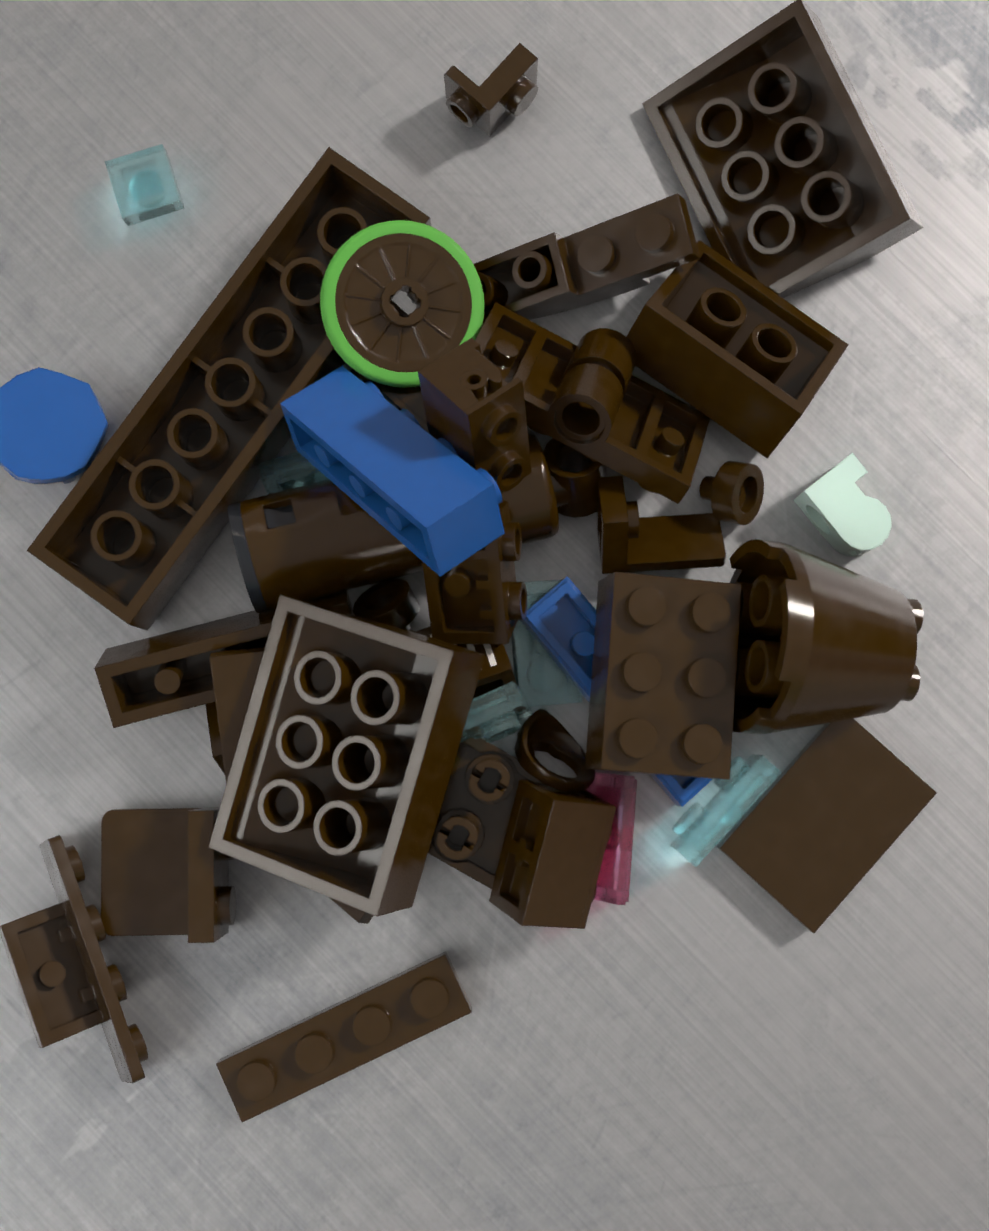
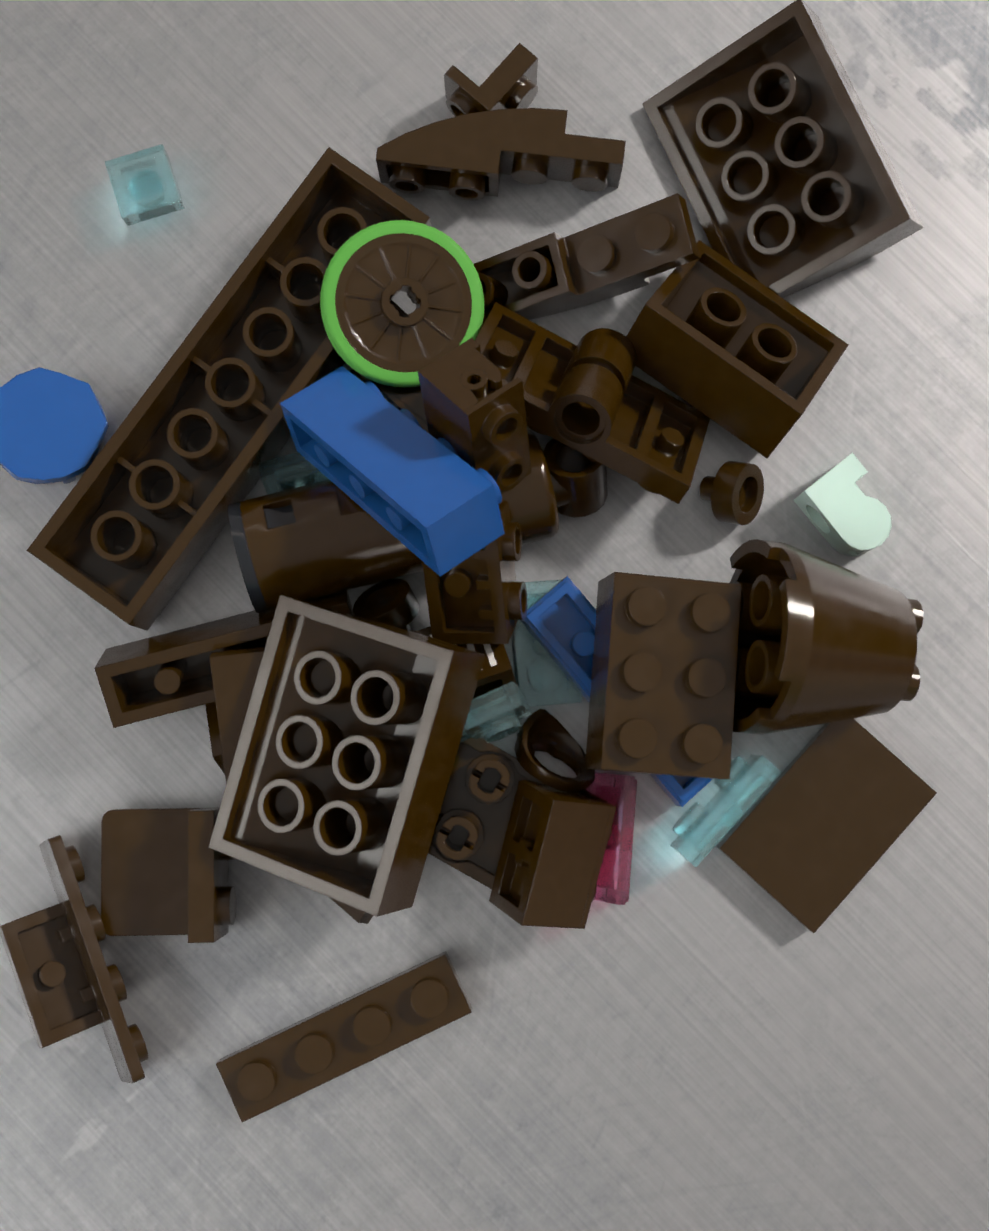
dark brown bracket [597,476,726,574] -> none
none -> dark brown slope [376,108,626,201]

